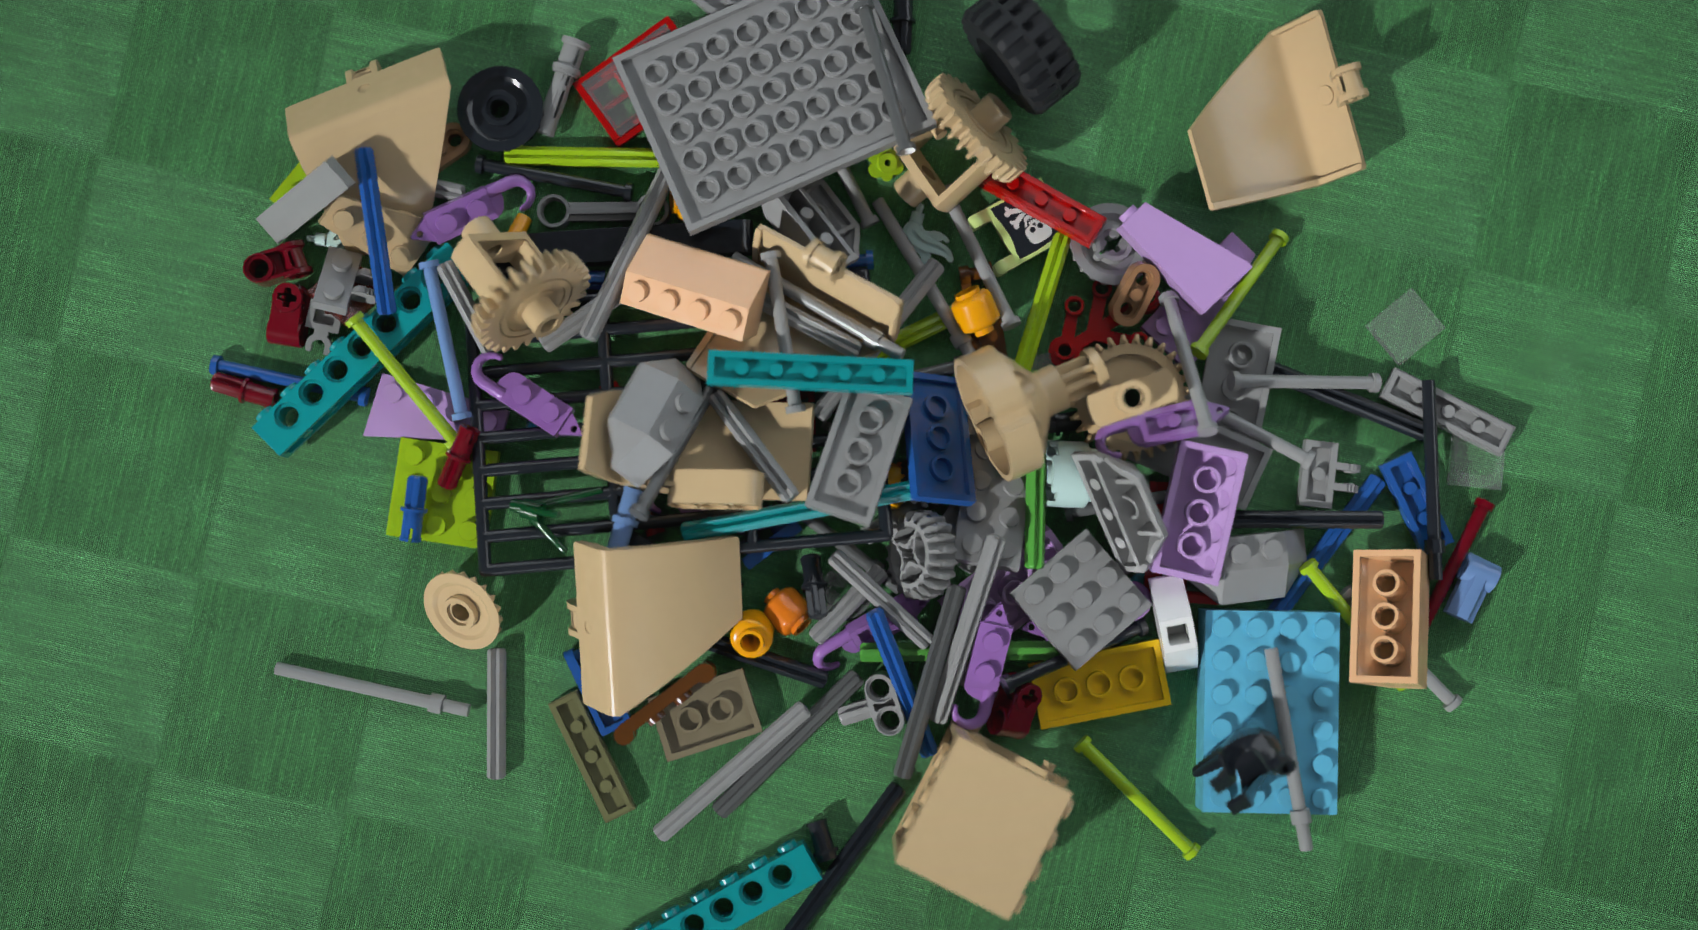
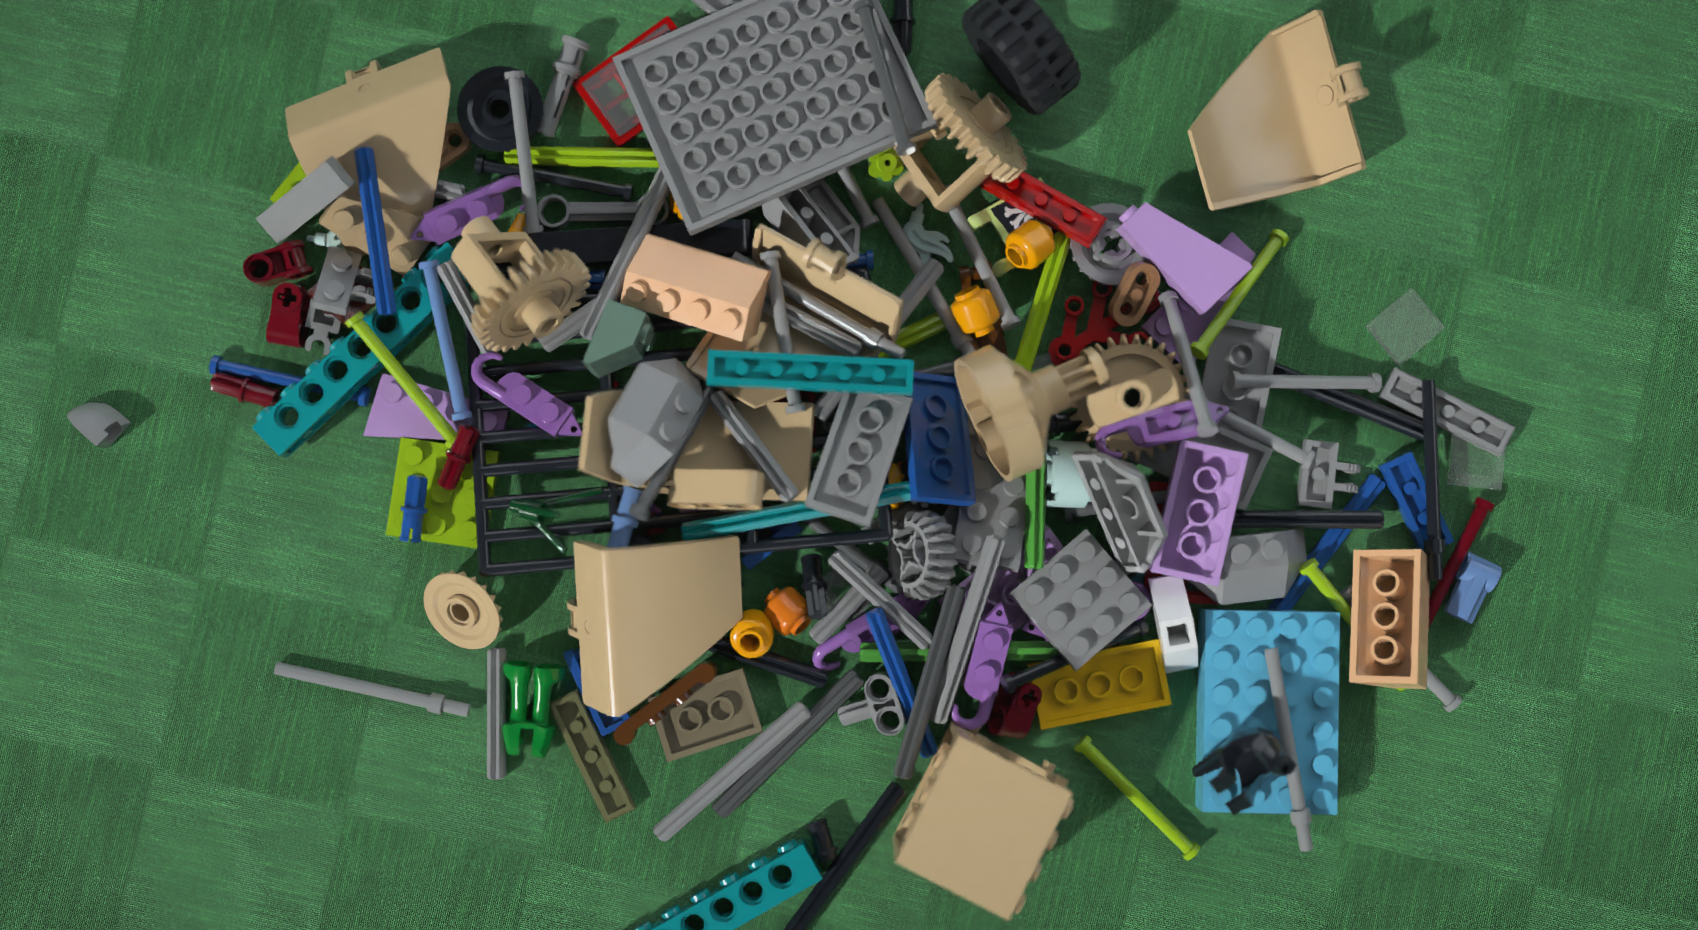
none -> light grey brick [67,402,131,447]
none -> green piece [503,660,566,758]
none -> light grey bar [504,71,544,233]
none -> sand green slope [583,299,657,378]
none -> light orange head [1005,220,1055,270]

